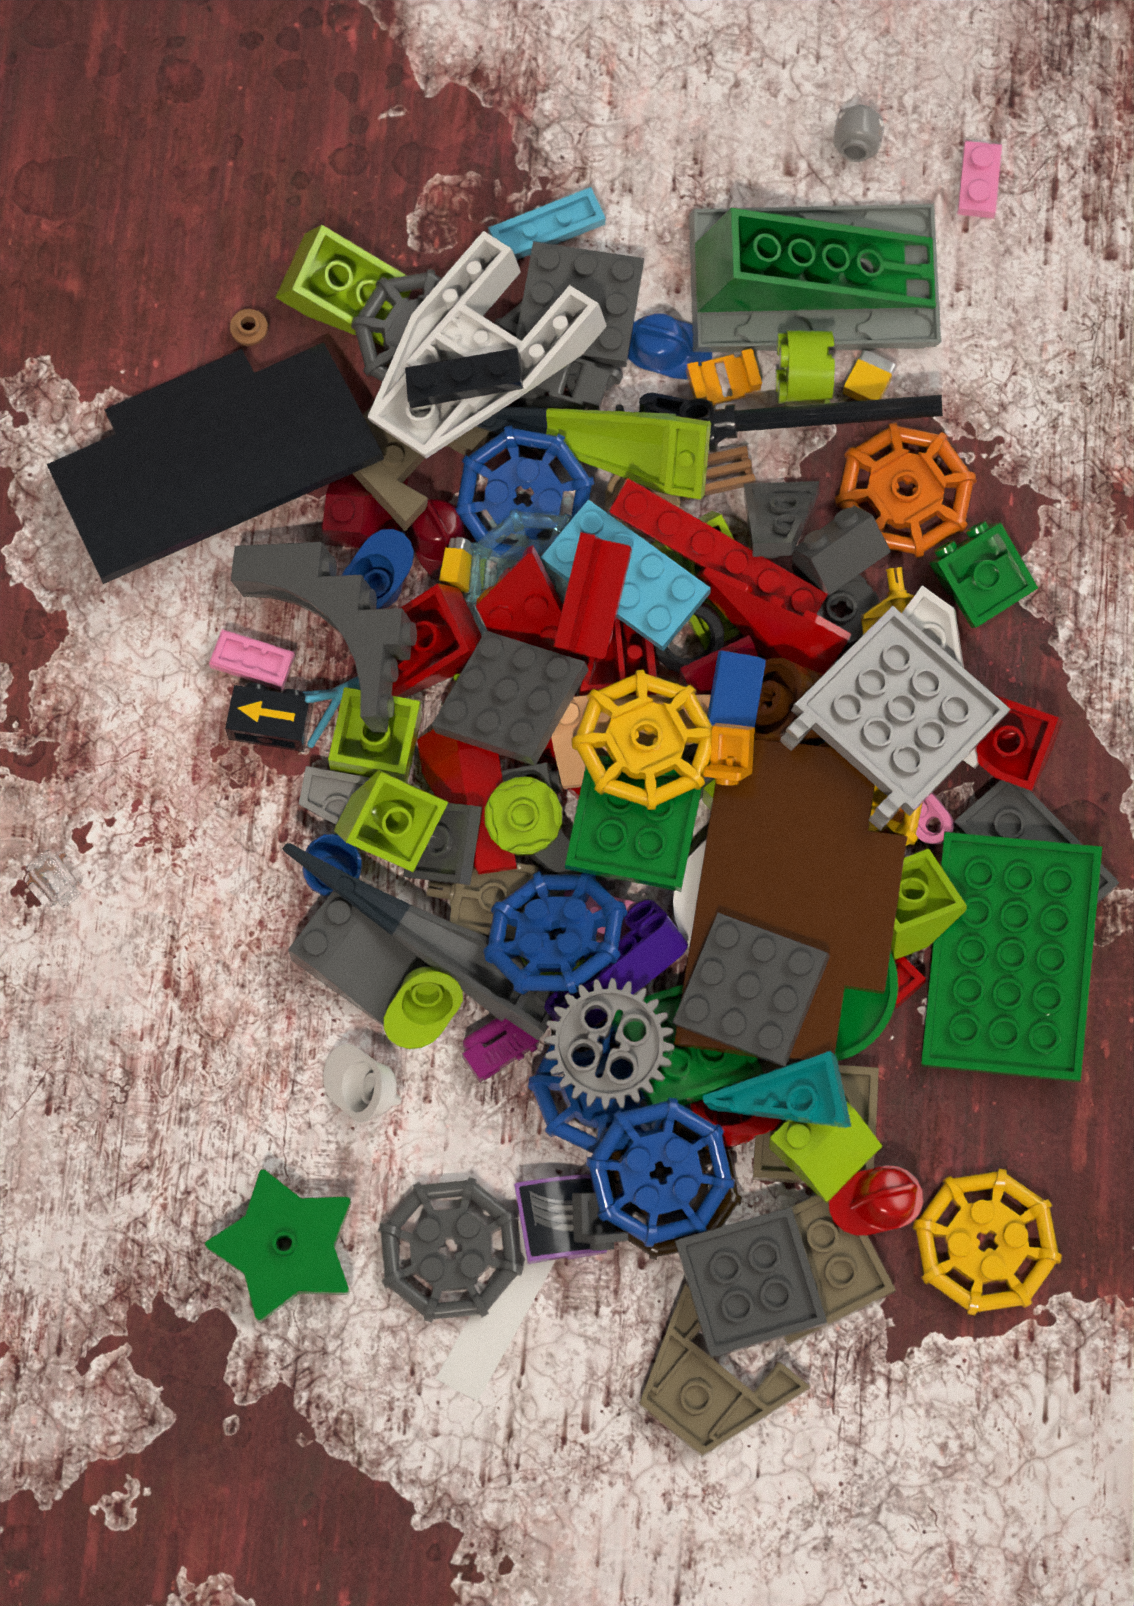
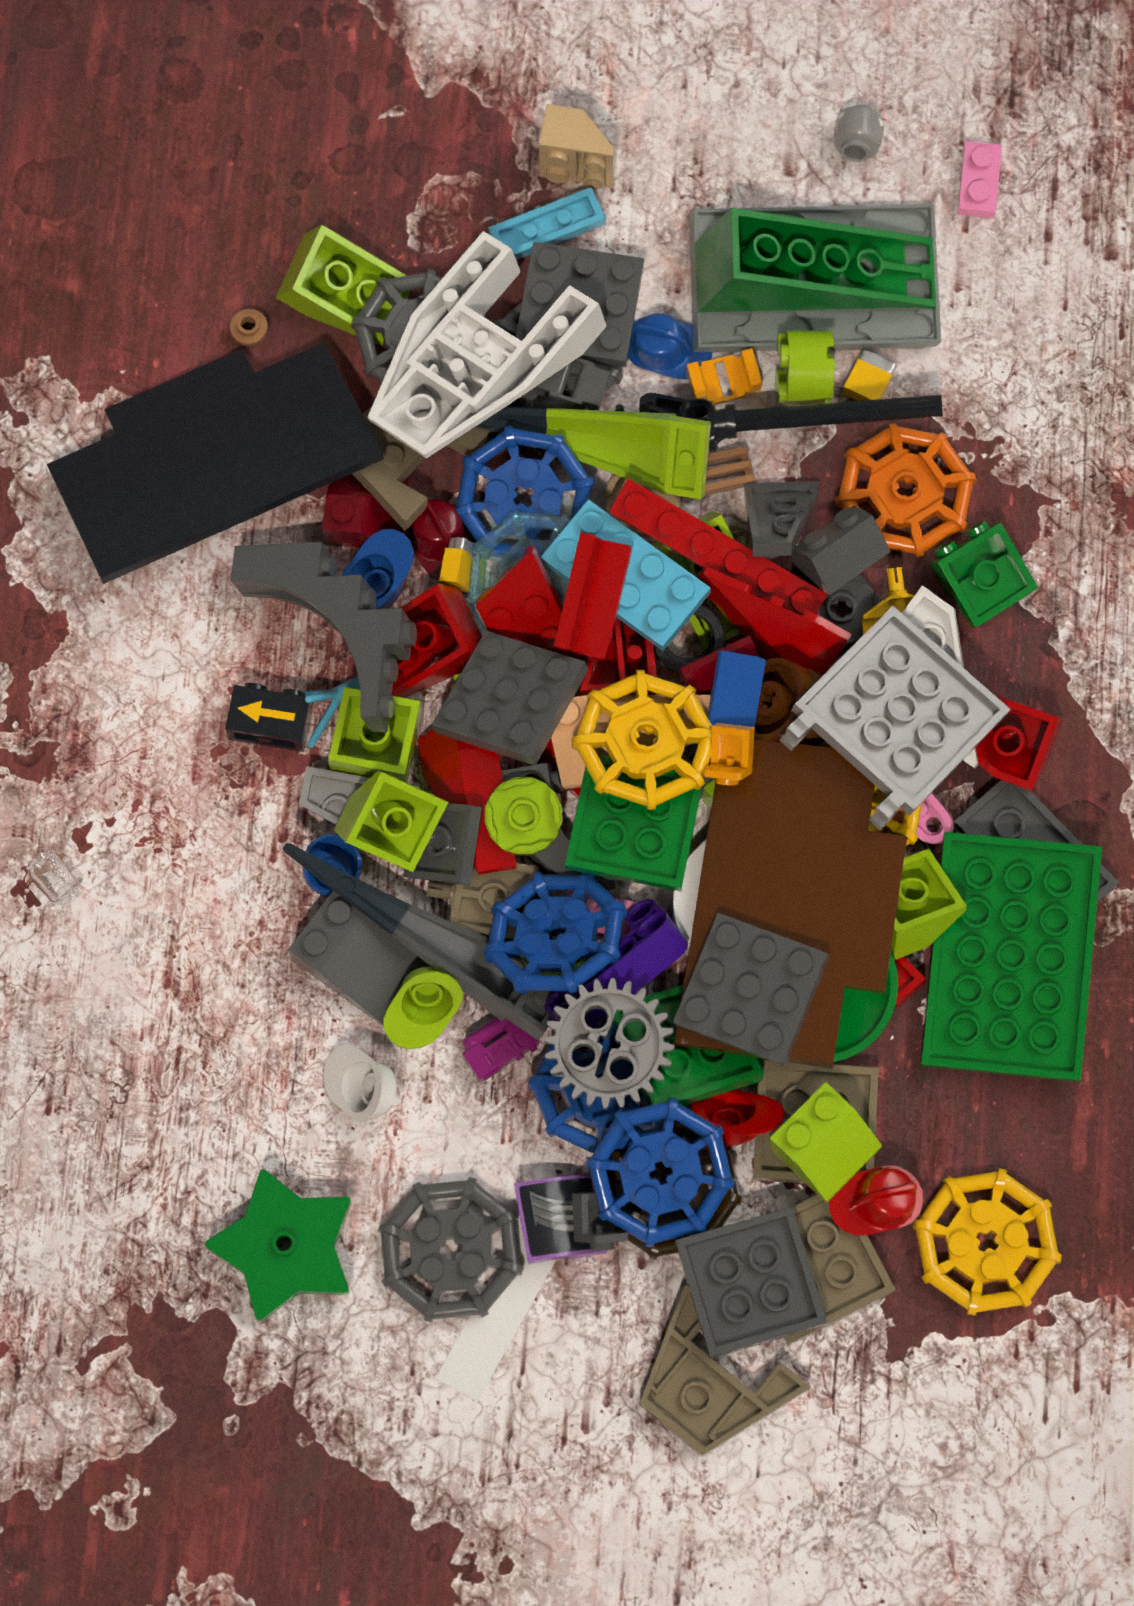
bright pink plate [209,629,295,691] -> none
black plate [405,348,524,408] -> none
teal wing [703,1051,851,1128] -> none
none -> tan slope [539,104,614,189]

